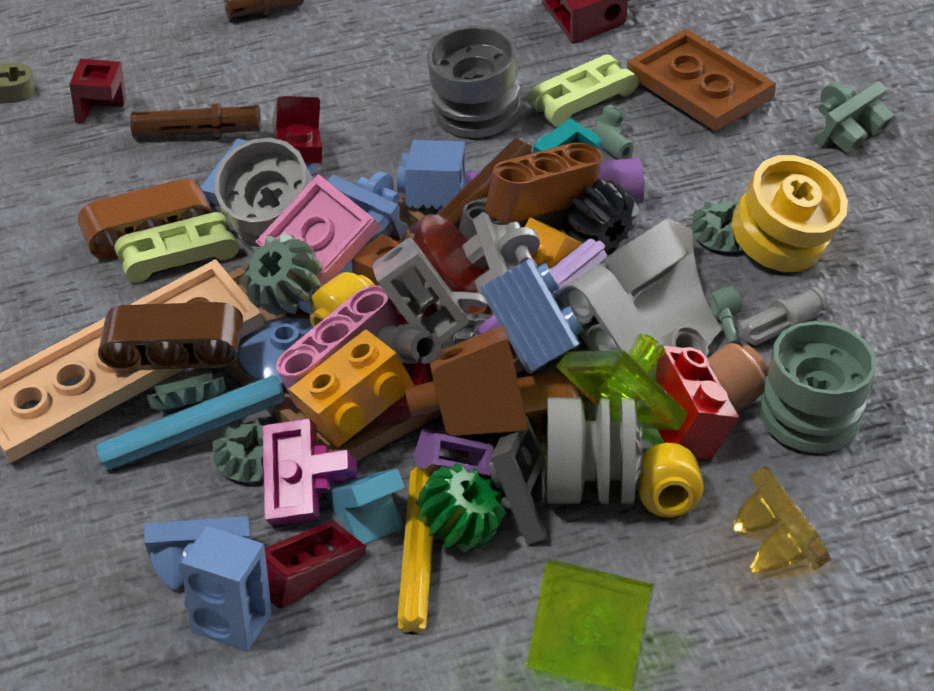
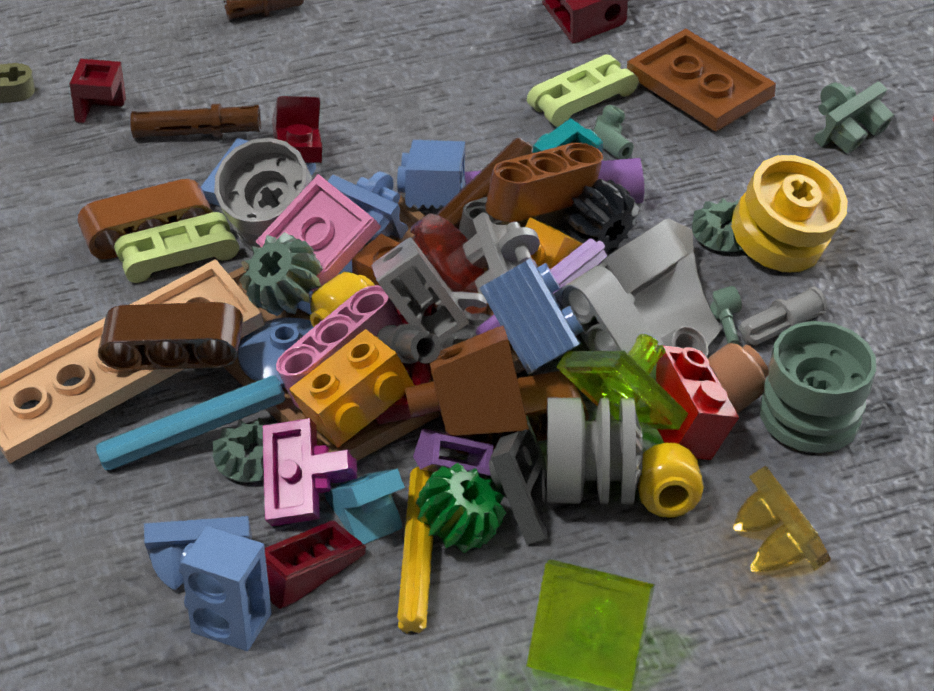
sand green gear [147,372,226,411] -> none
flat silver wheel [427,25,522,138] -> none

